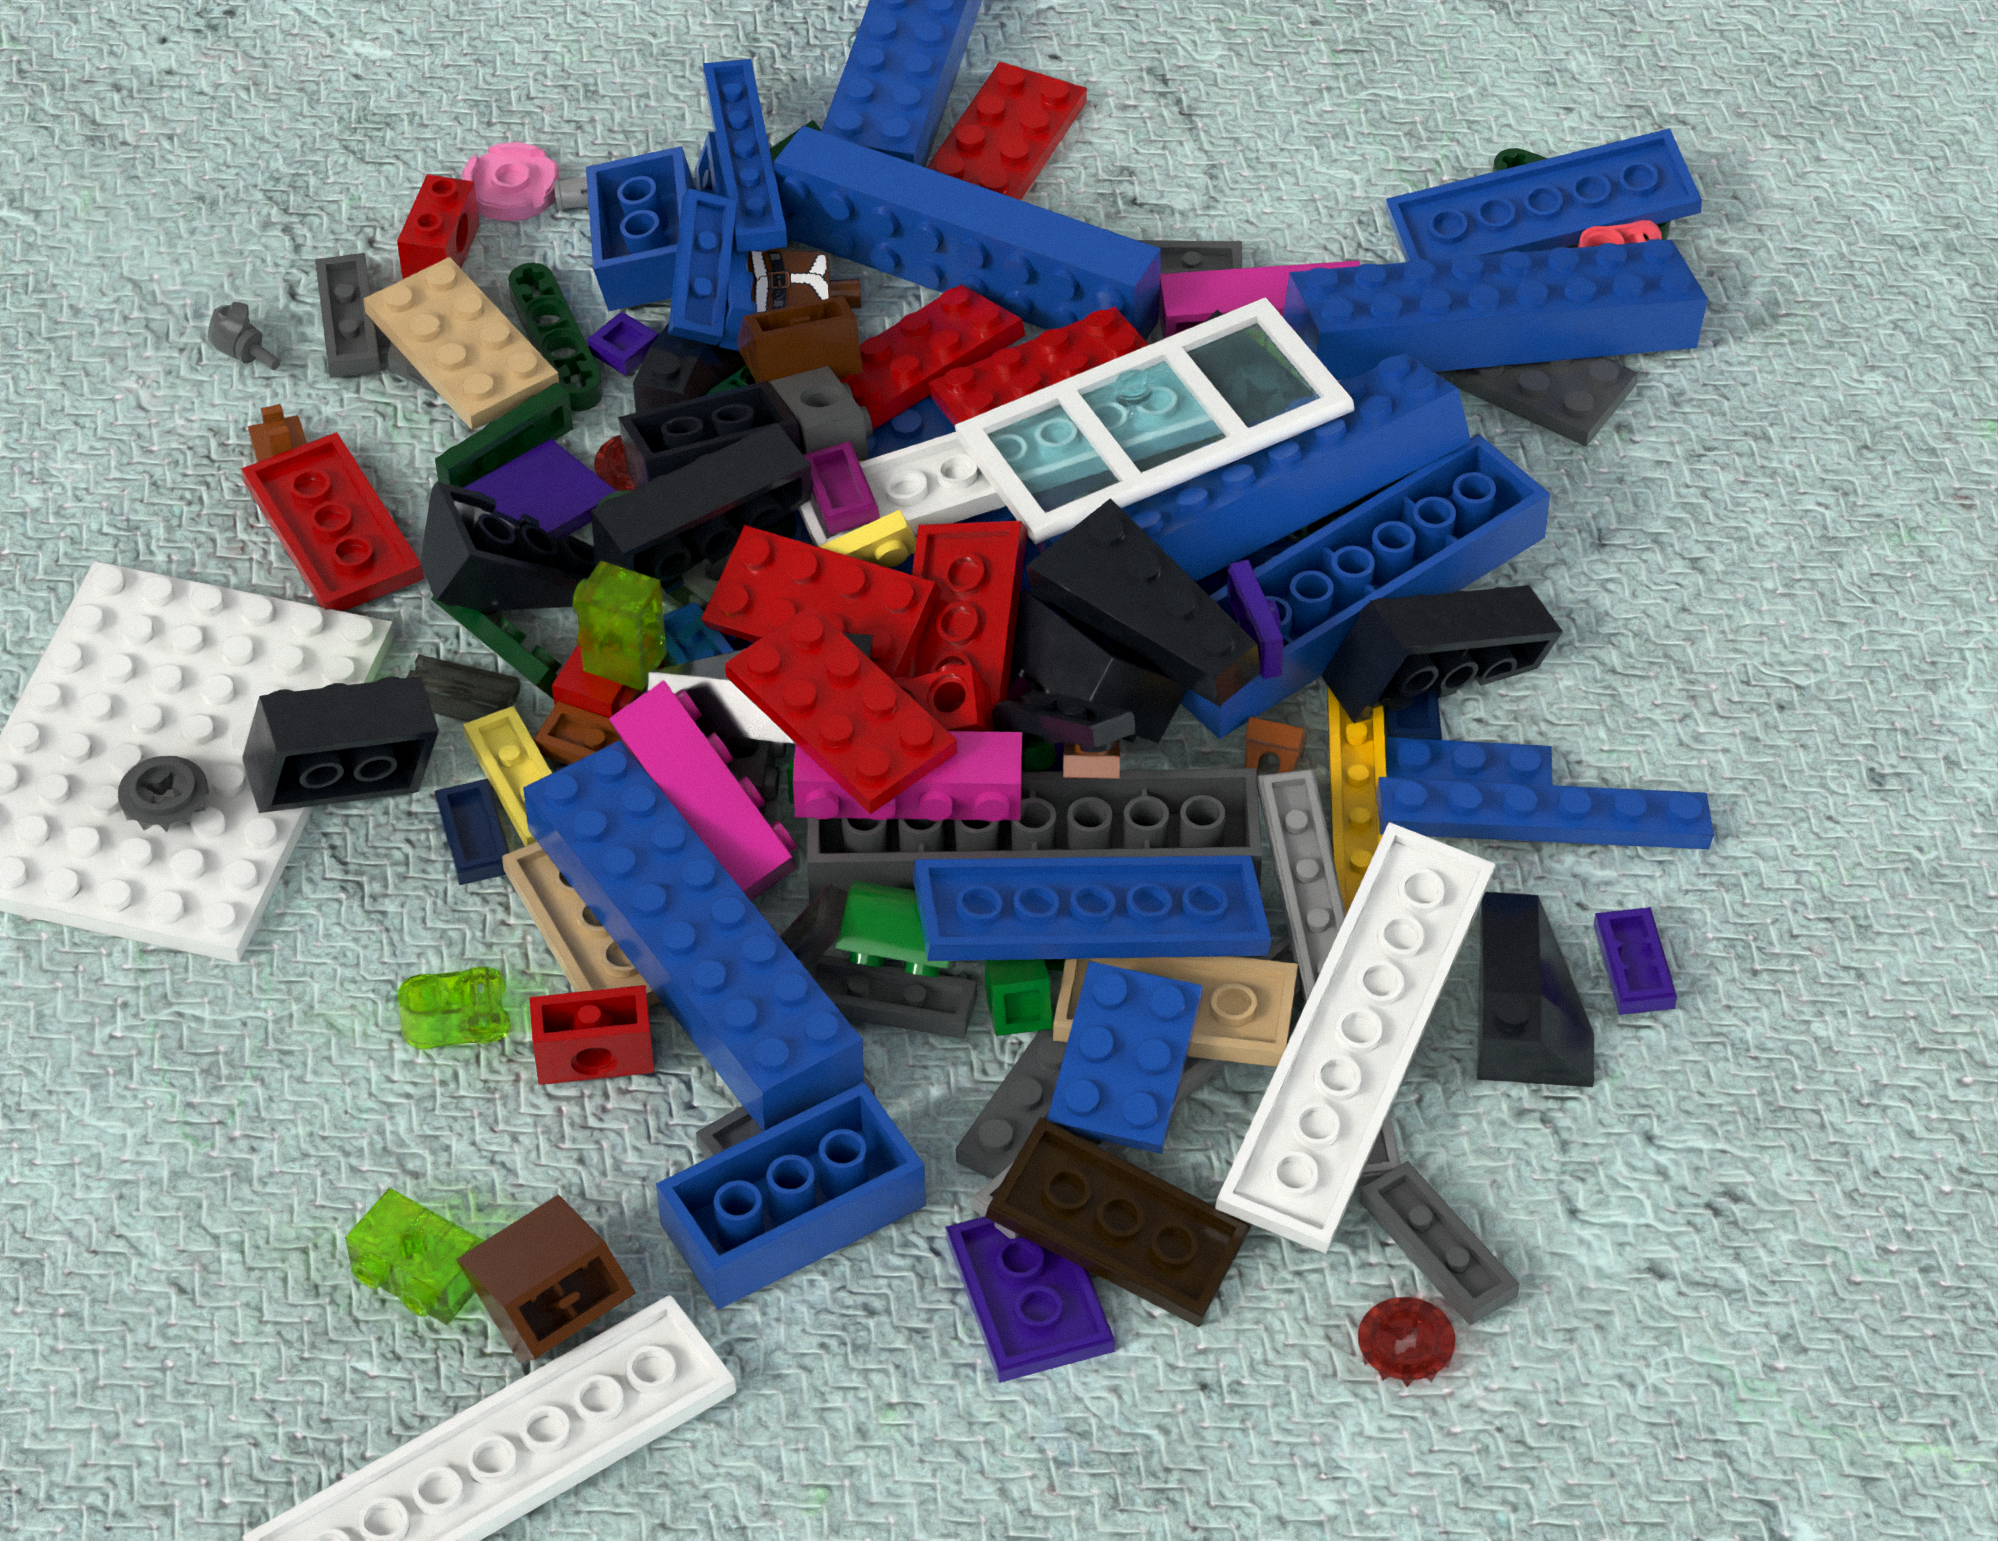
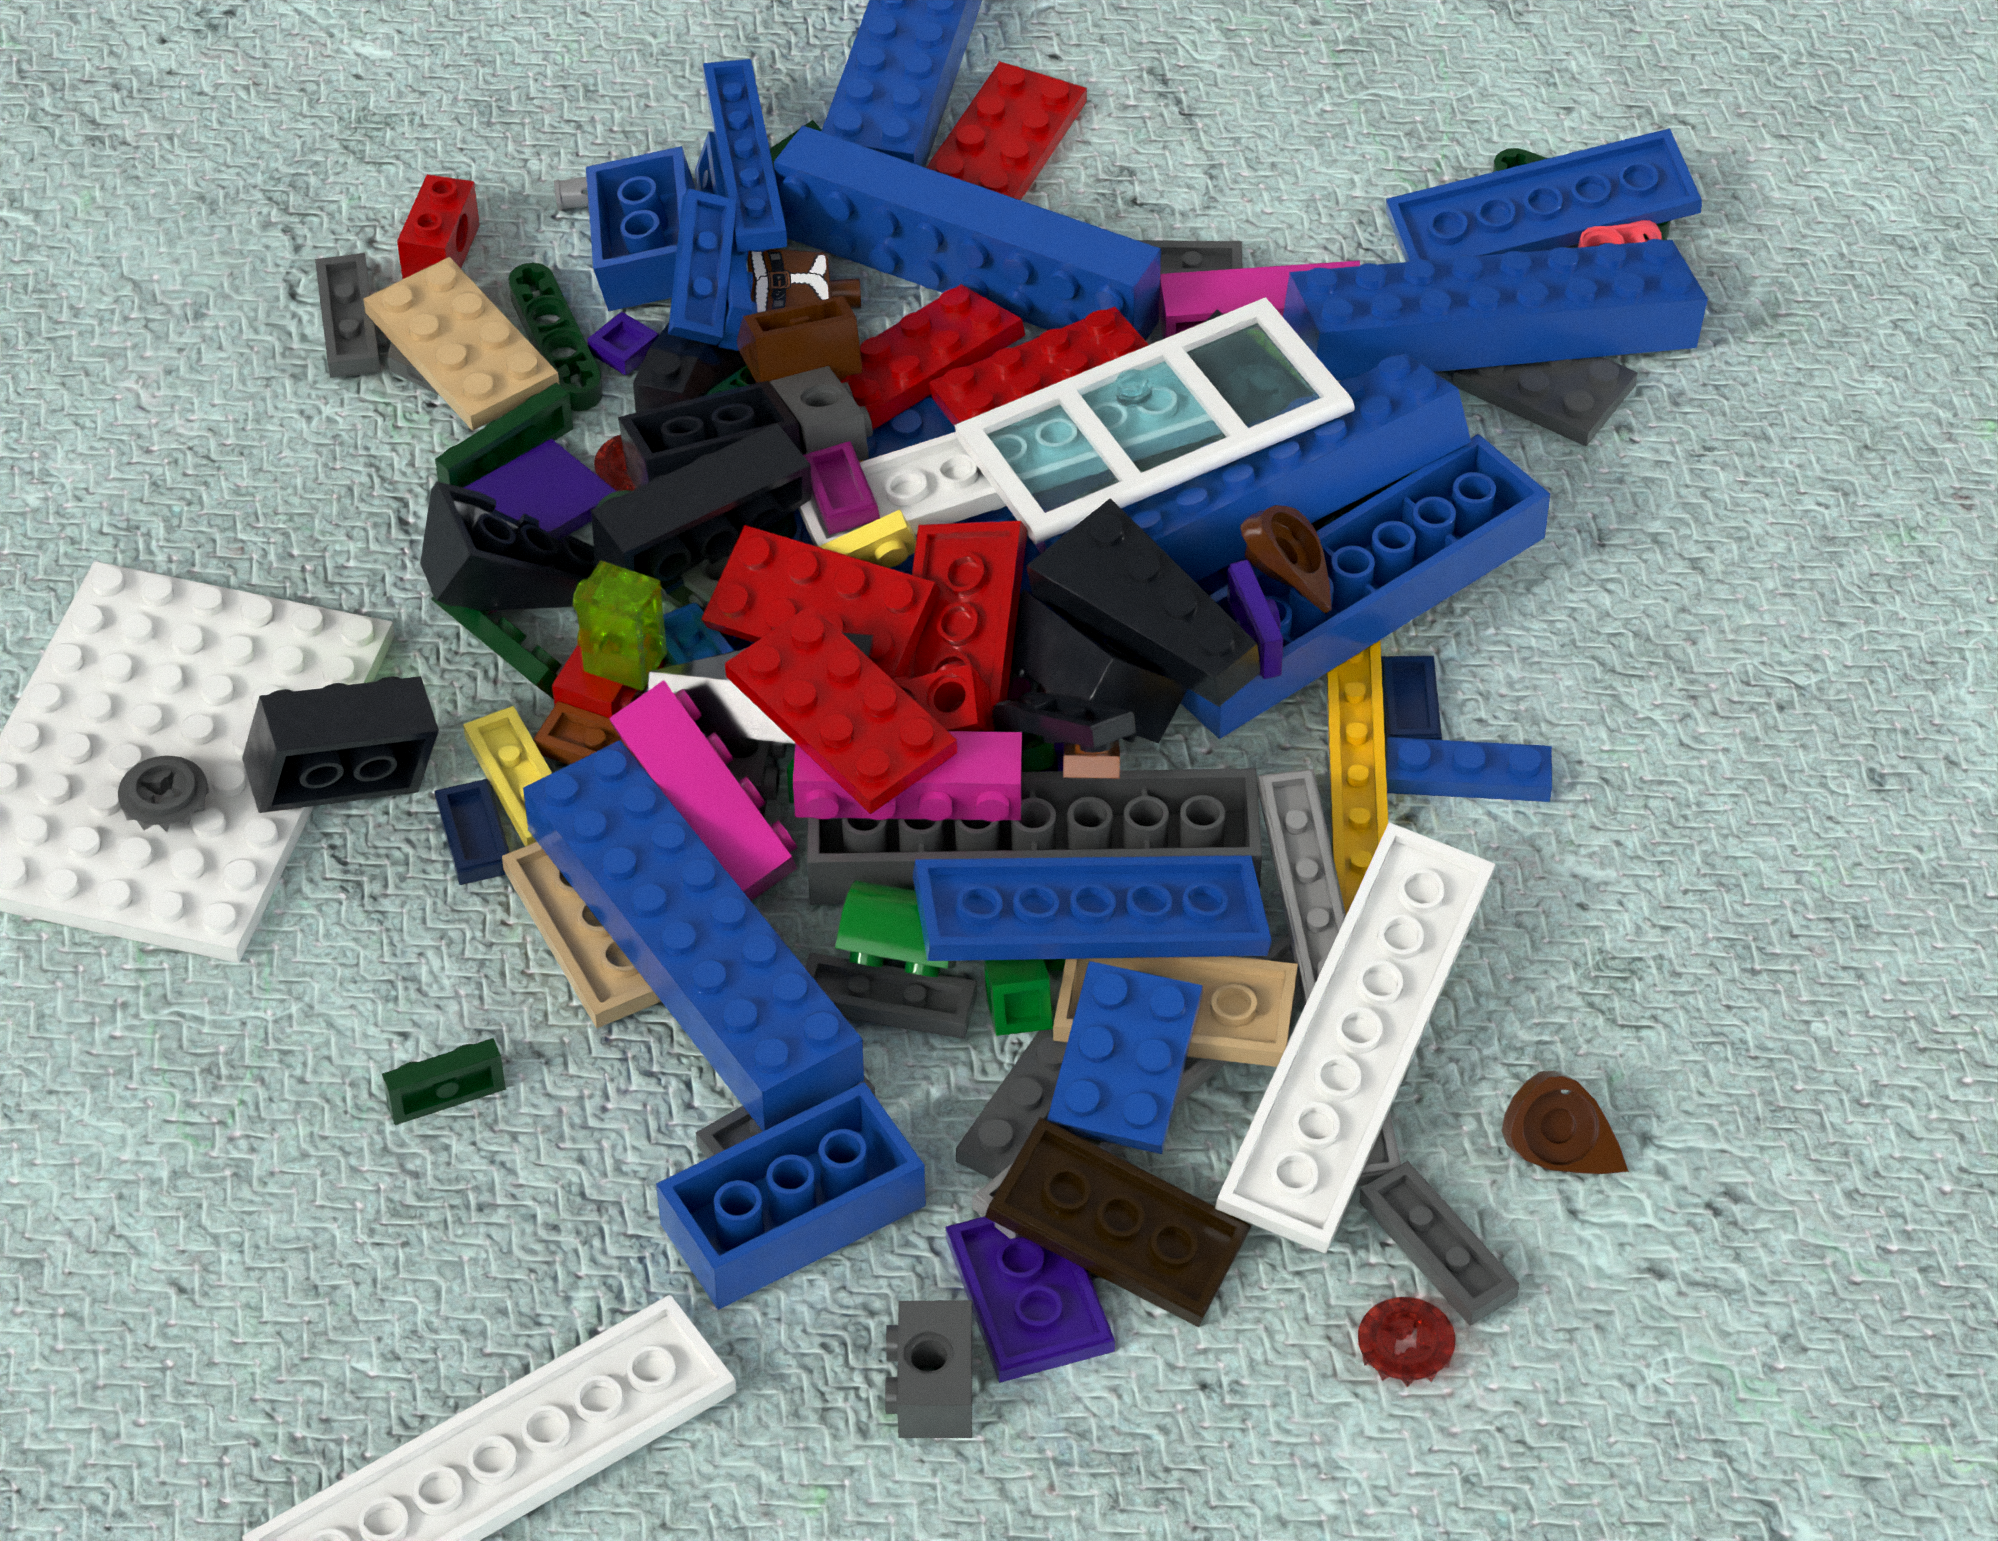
dark grey piece [208,301,281,370] -> none
red plate [241,432,424,611] -> none
dark orange tile [248,404,307,462] -> none
clear neon green brick [345,1187,484,1325] -> none
clear neon green piece [397,967,511,1050] -> none
clear smoke tile [406,654,521,722] -> none
reddish brown slope [456,1194,636,1363] -> none
bright pink tile [462,142,559,221] -> none
red brick [529,985,654,1085] -> none
clear smoke tile [780,884,847,971] -> none
dark orange tile [1245,717,1307,774] -> none
black wedge [1321,585,1563,724] -> none
blue plate [1376,777,1714,850] -> none
black wedge [1477,892,1594,1087] -> none
dark purple plate [1593,907,1677,1015] -> none
none -> dark green plate [382,1038,506,1125]
none -> dark grey brick [885,1300,972,1438]
none -> reddish brown piece [1240,505,1331,614]
none -> reddish brown piece [1501,1071,1629,1174]

